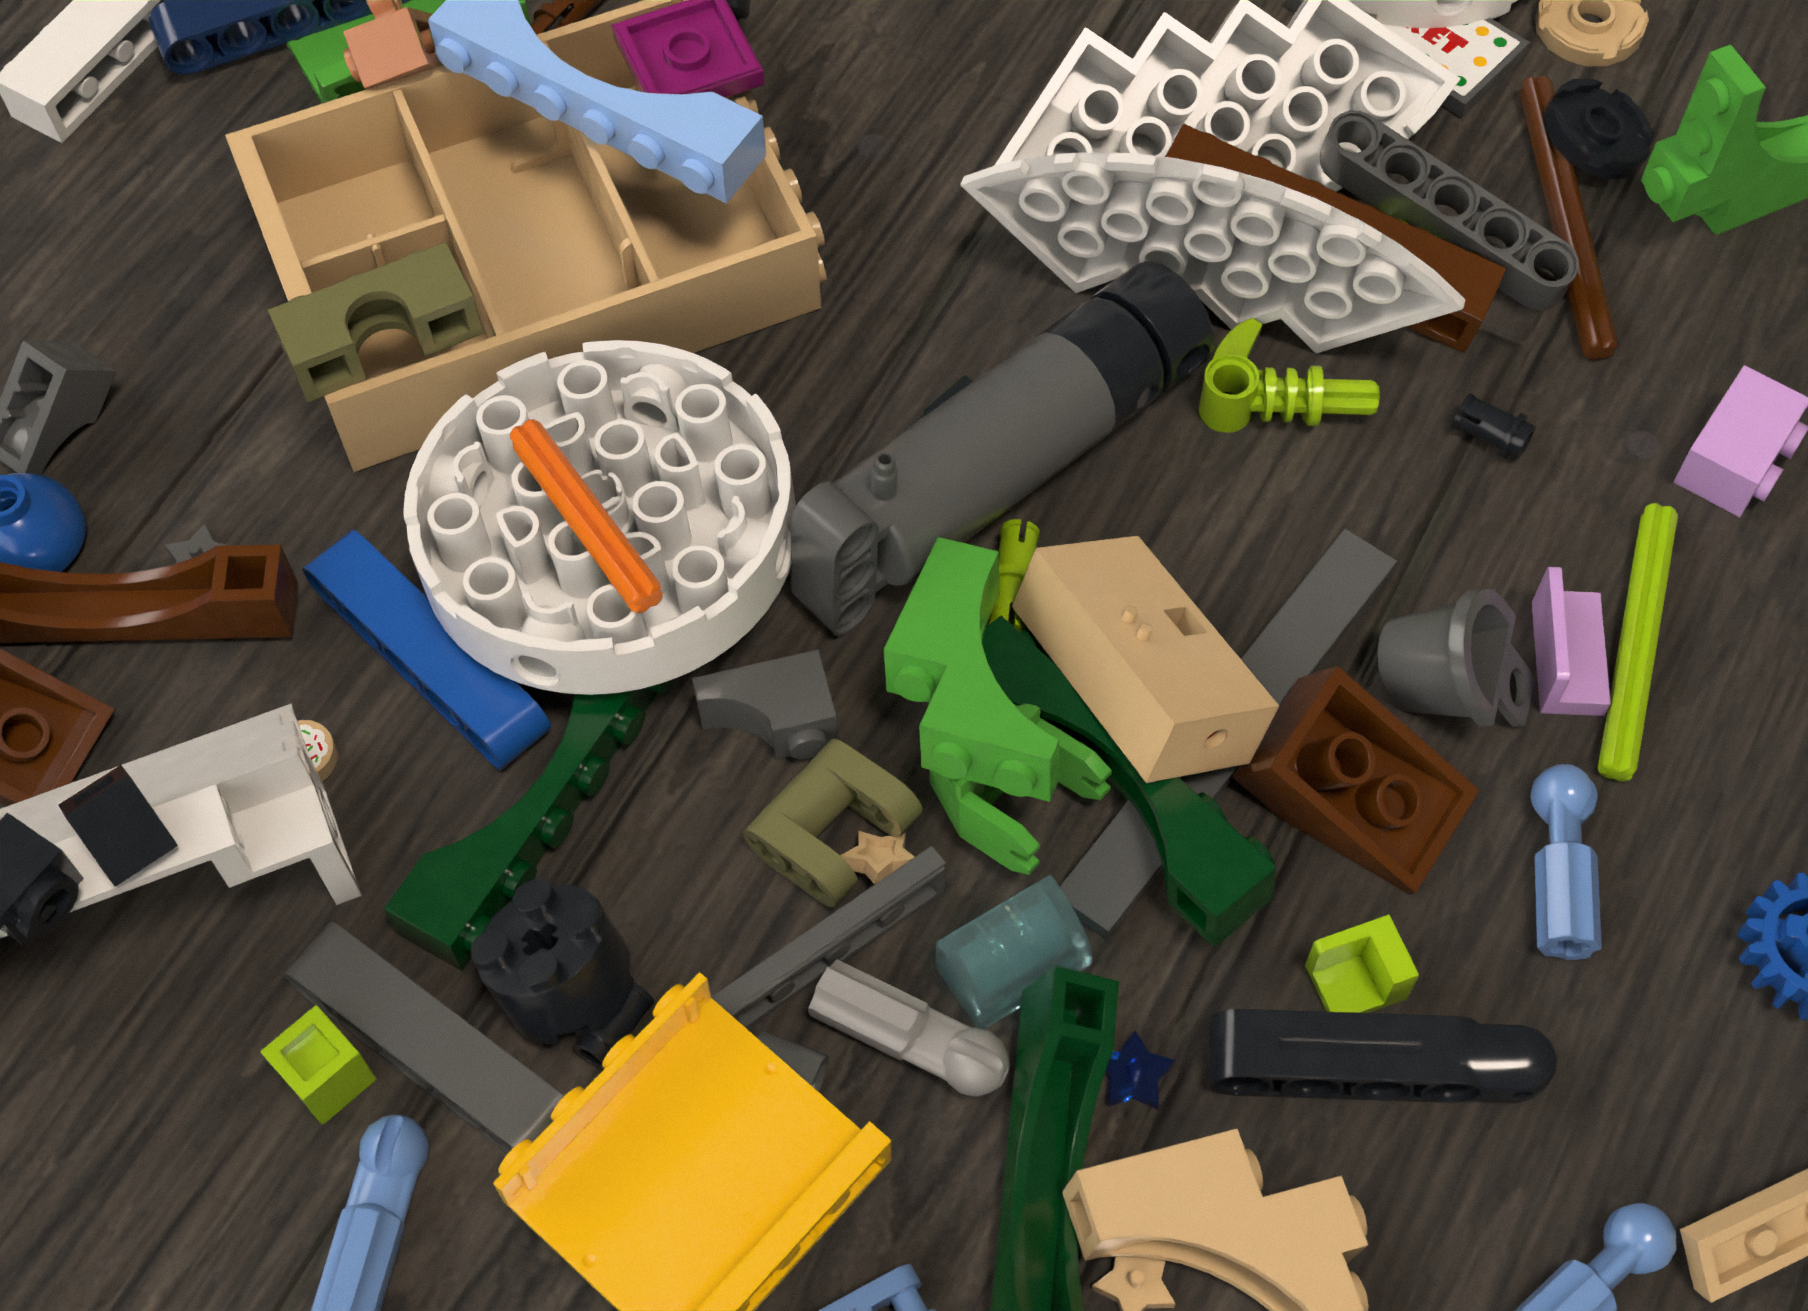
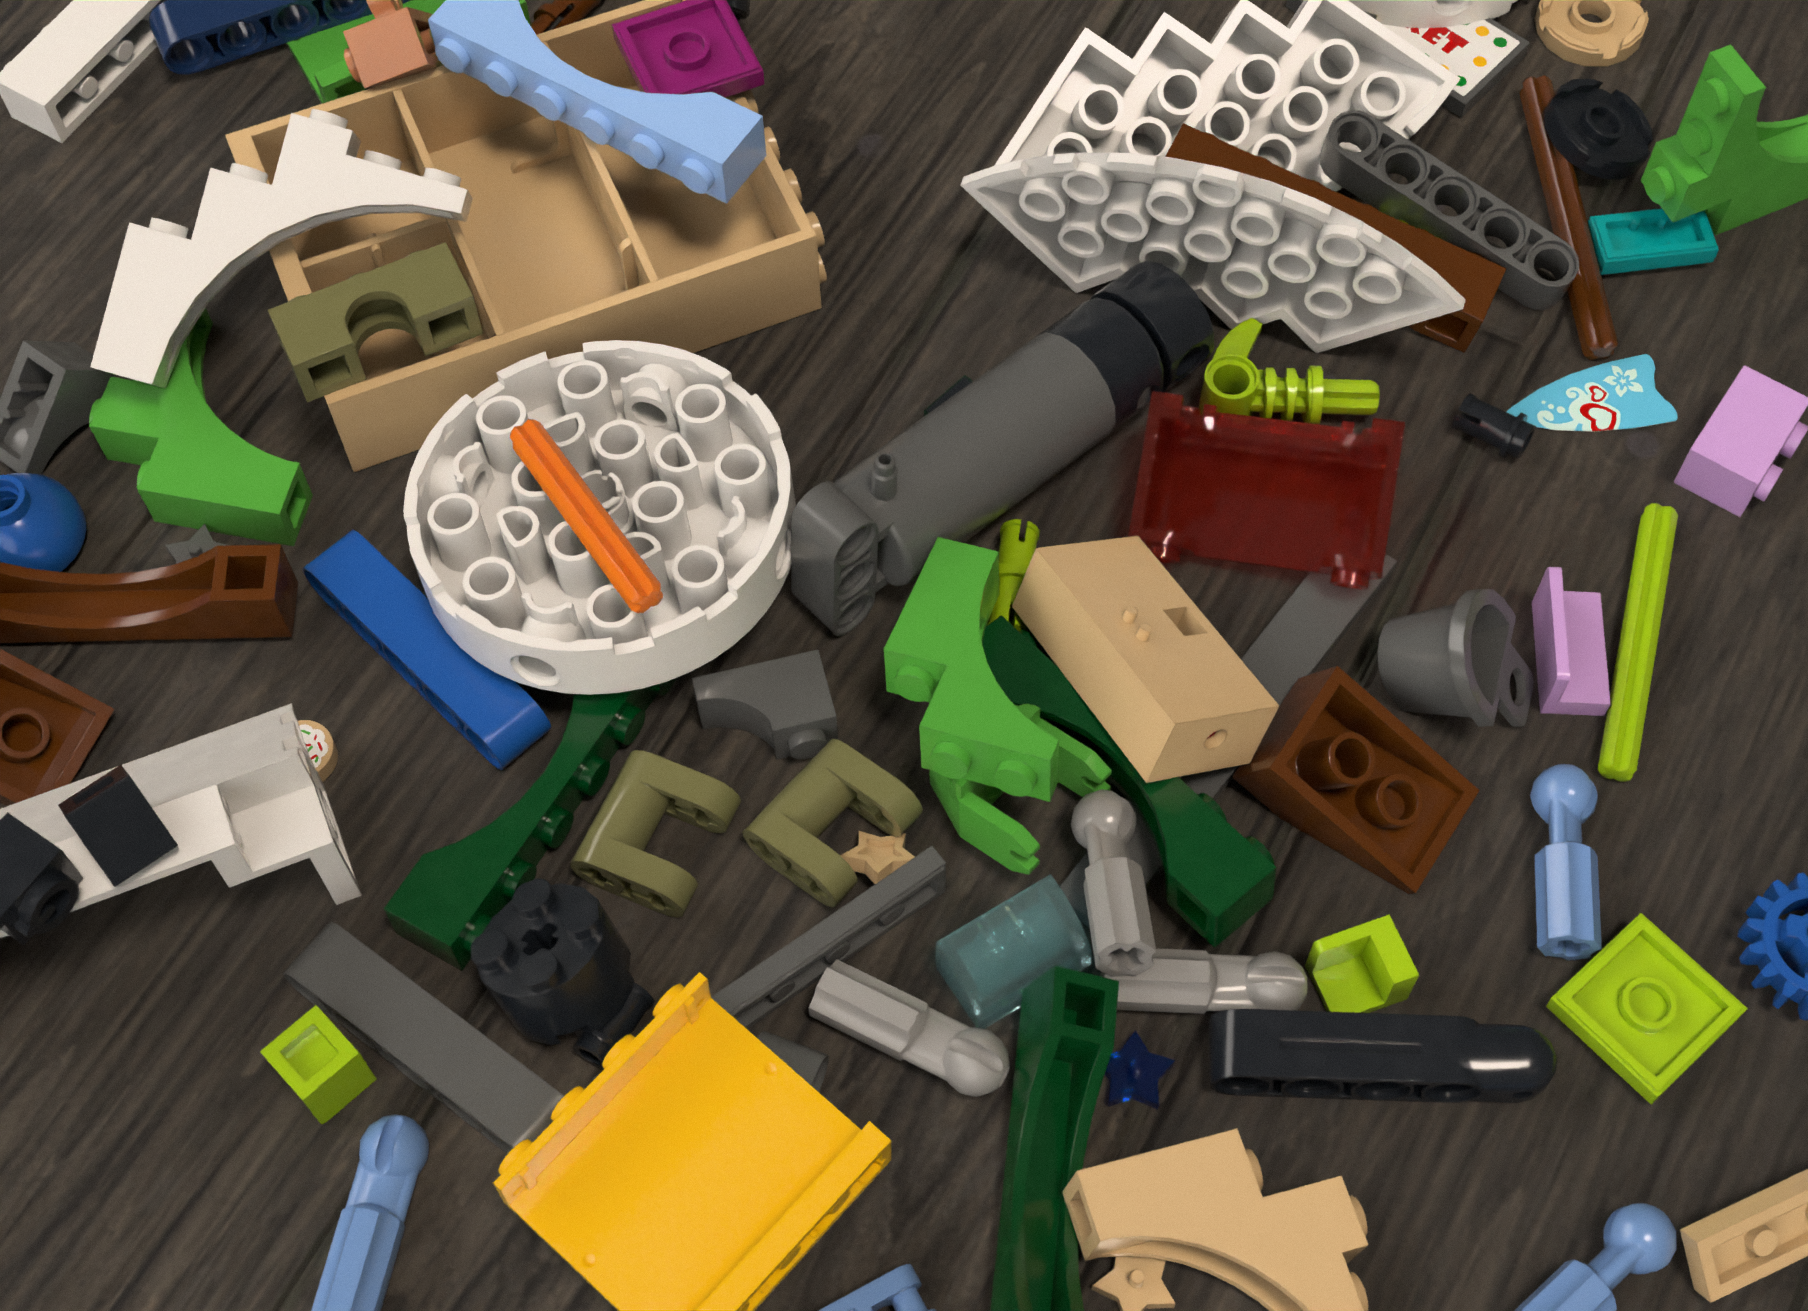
none -> bright green arch [89,308,313,546]
none -> white arch [90,109,473,388]
none -> olive connector [570,750,741,917]
none -> light grey piece [1071,789,1156,977]
none -> light grey piece [1101,948,1307,1014]
none -> clear red windscreen [1128,391,1406,590]
none -> medium azure sticker [1506,354,1678,432]
none -> lime plate [1546,913,1748,1105]
none -> teal plate [1588,209,1719,275]

